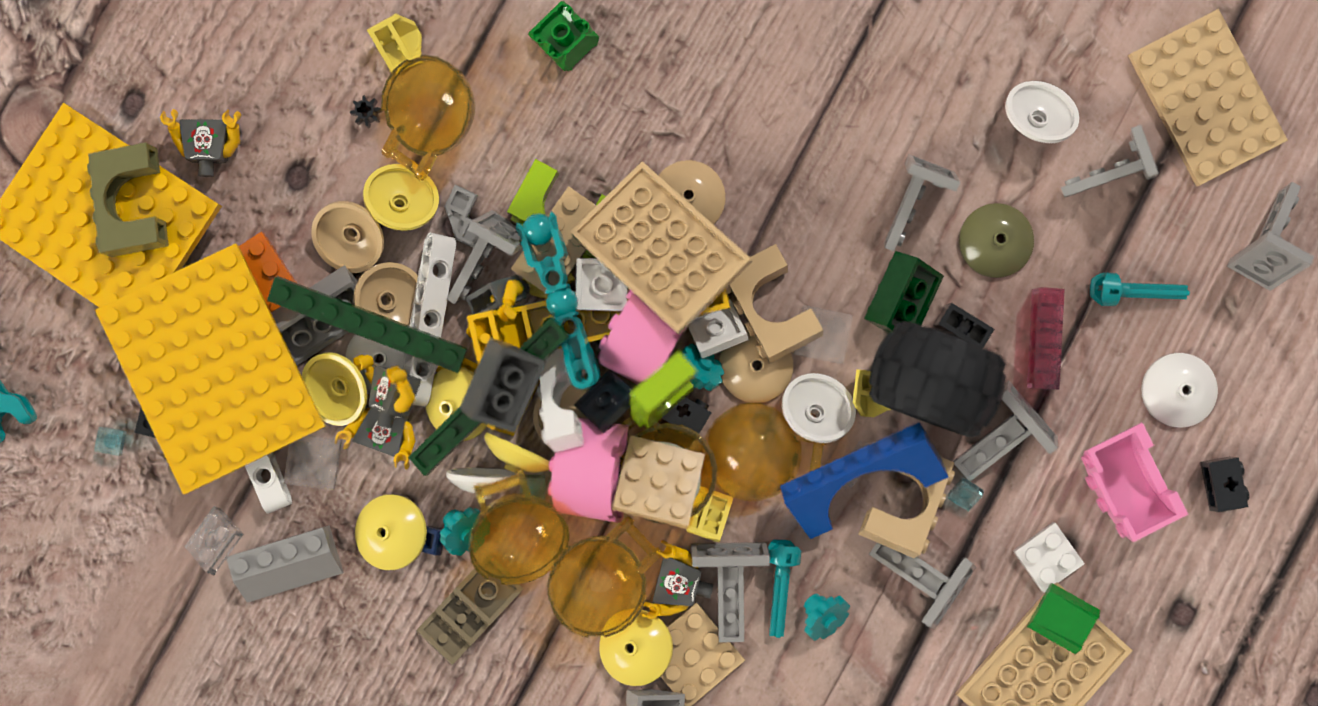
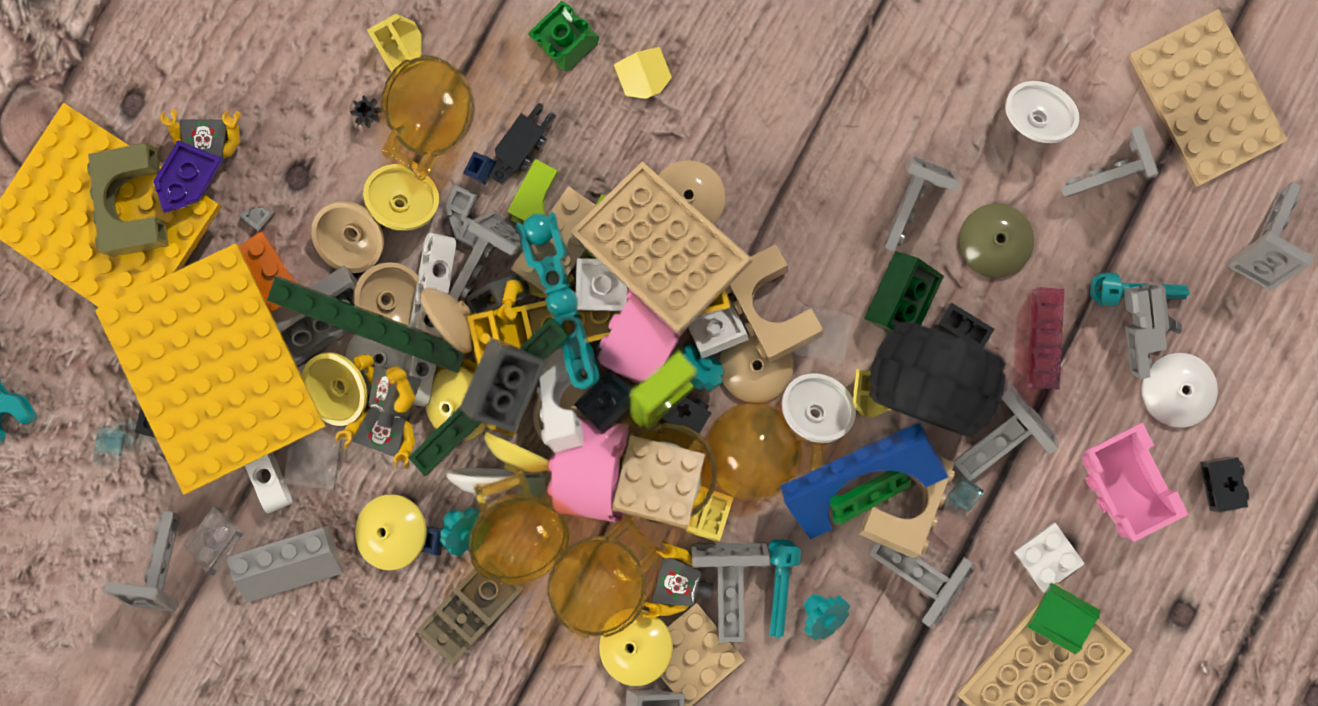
none -> light grey piece [104,511,180,612]
none -> dark purple tile [153,140,223,214]
none -> light grey tile [239,207,276,232]
none -> tan dish [420,287,474,353]
none -> dark blue brick [463,152,496,185]
none -> black hinge [490,103,556,185]
none -> light yellow slope [614,47,672,99]
none -> green plate [829,470,911,524]
none -> light grey plate [1124,283,1182,379]

